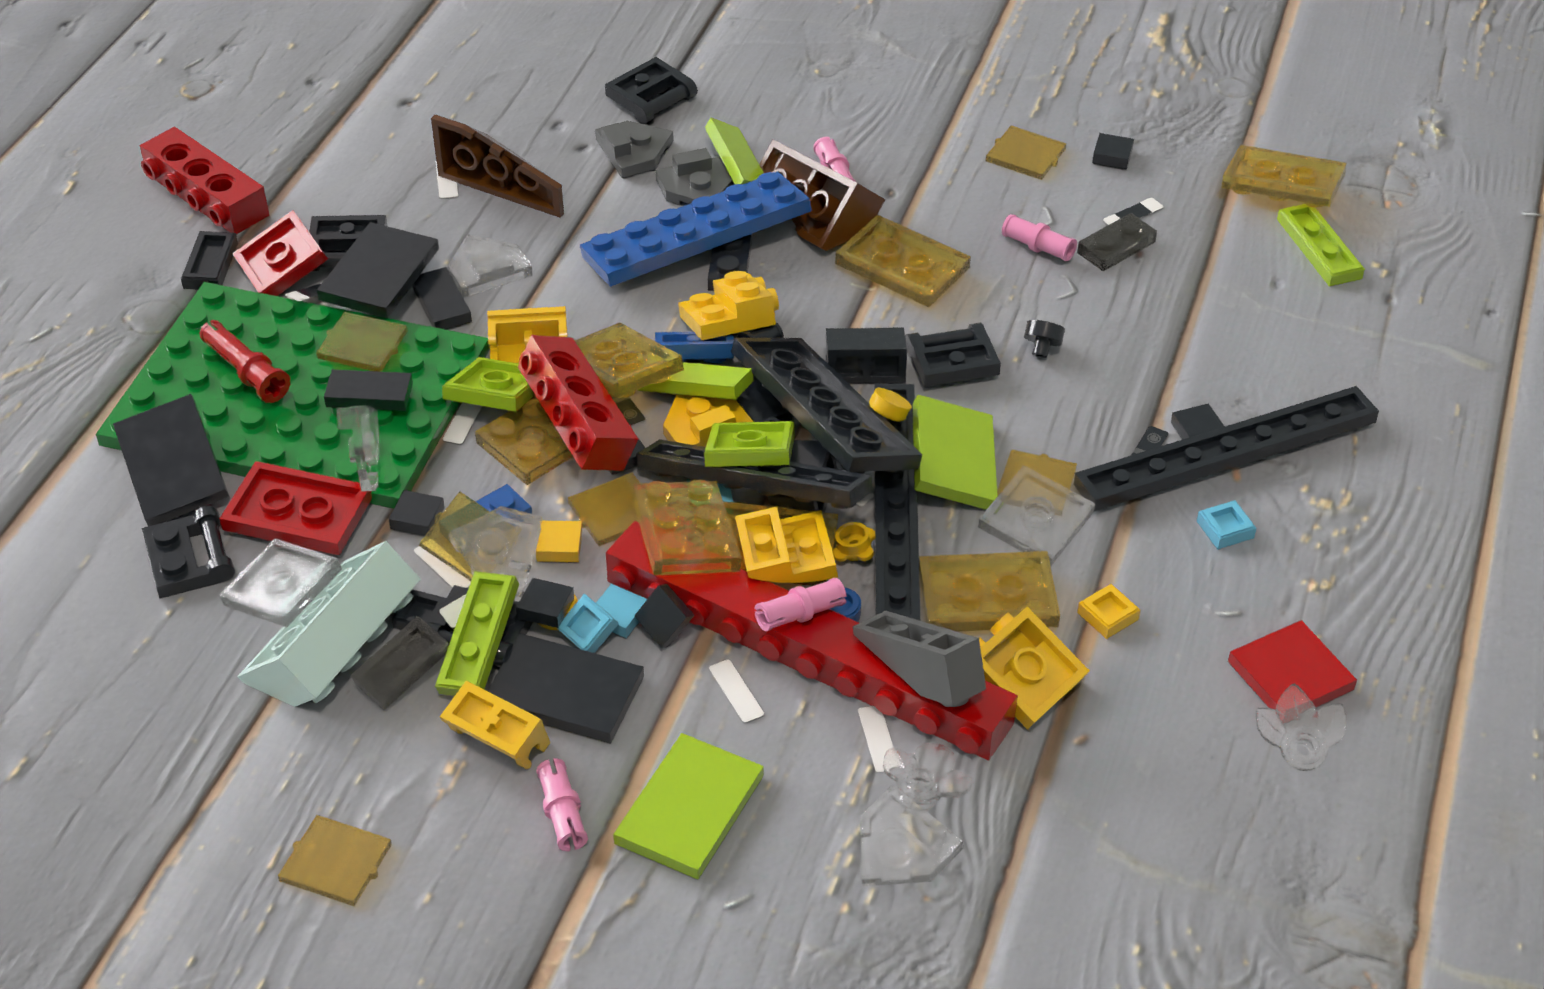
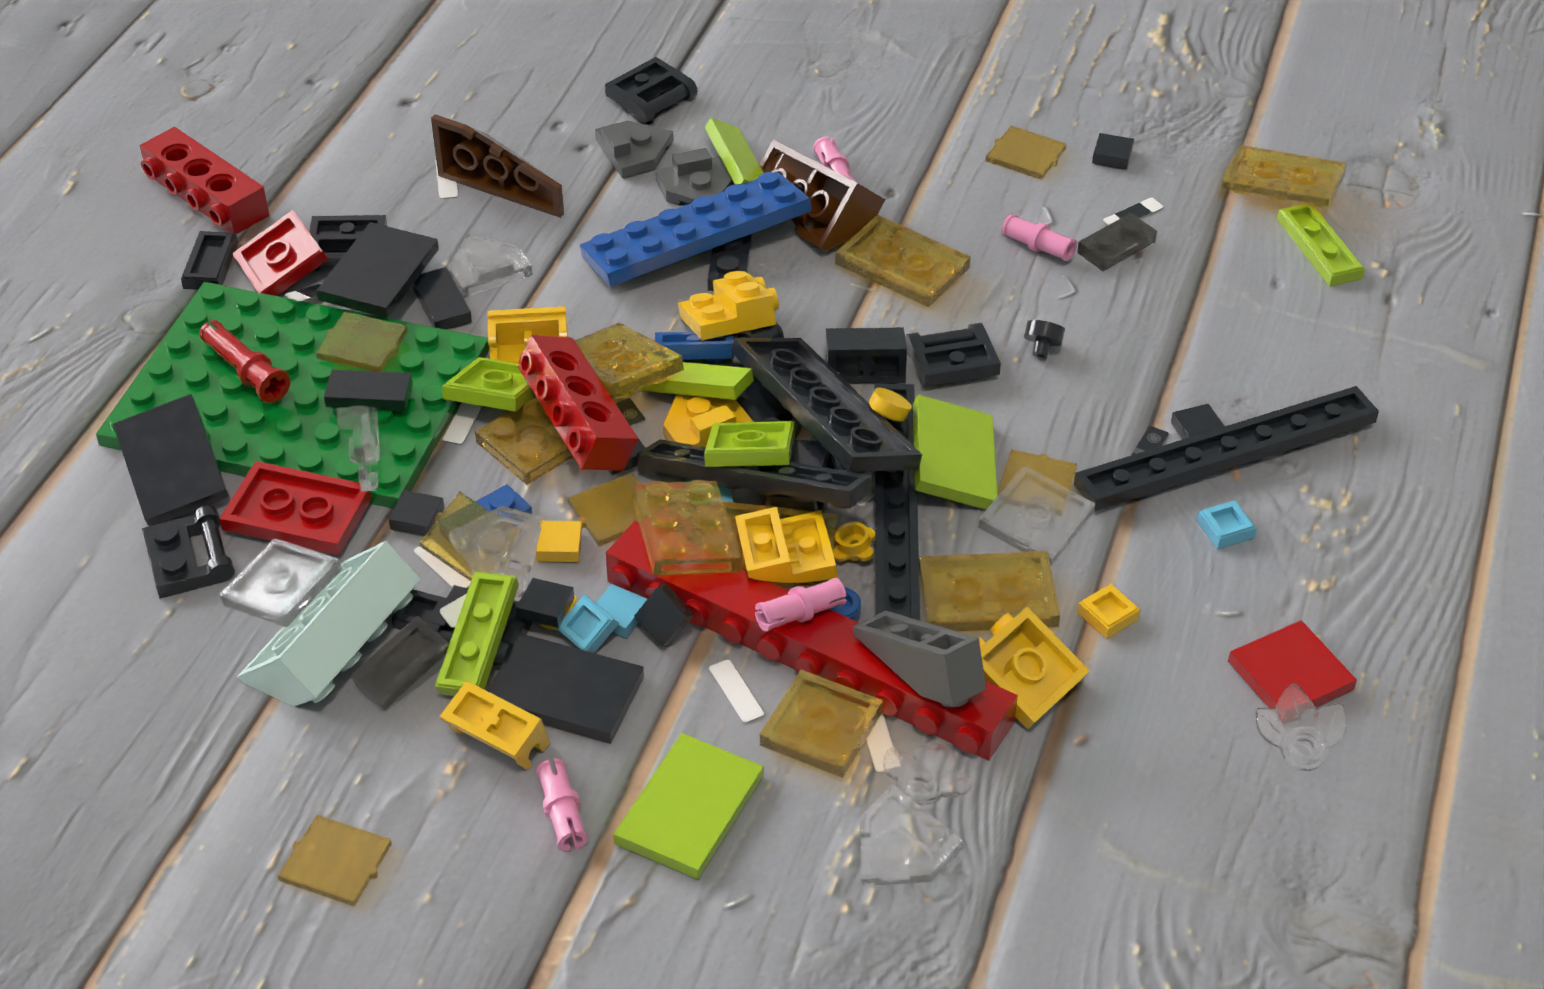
none -> clear yellow plate [759,670,883,778]

